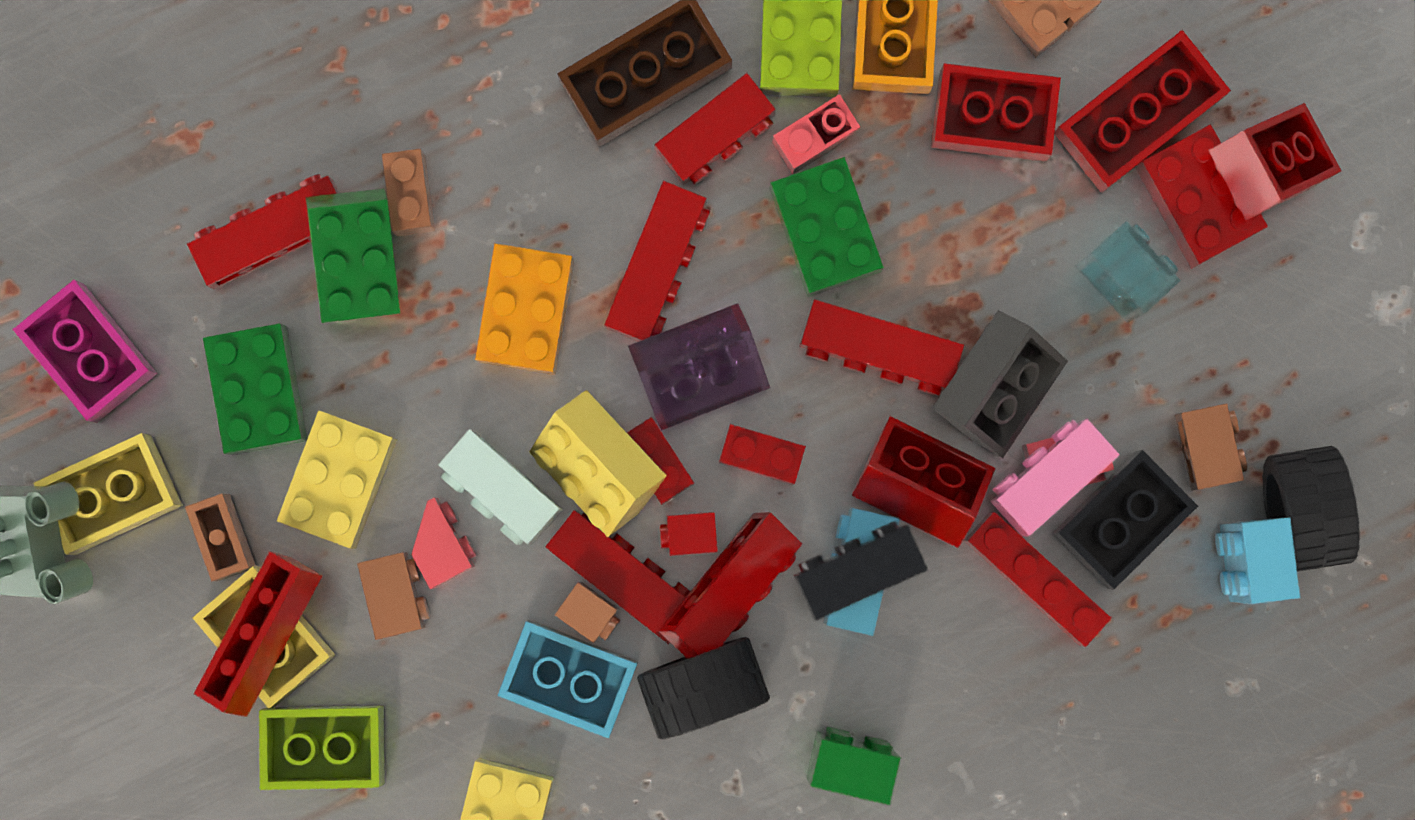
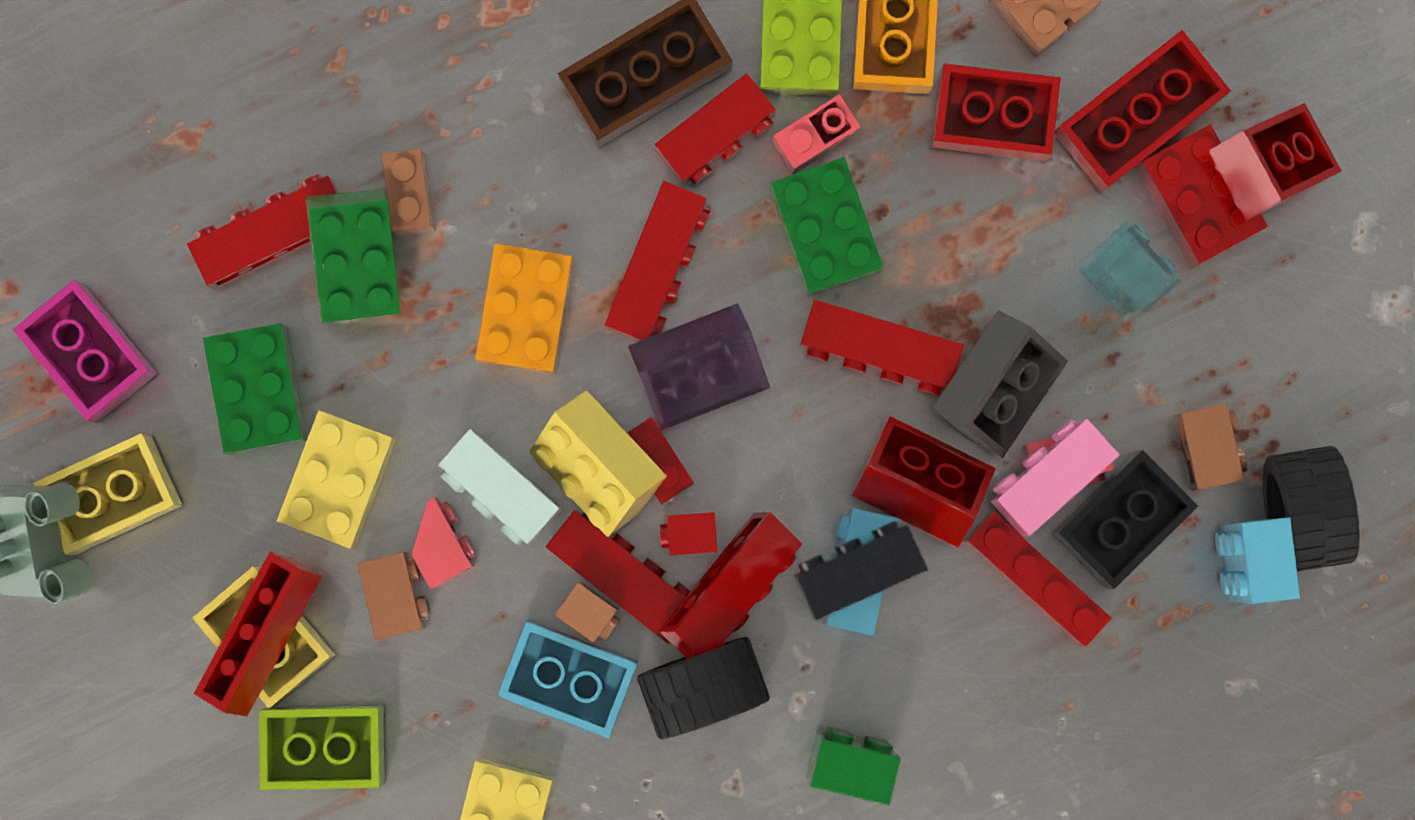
nougat brick [185,493,256,581] -> none
red brick [719,424,806,485] -> none

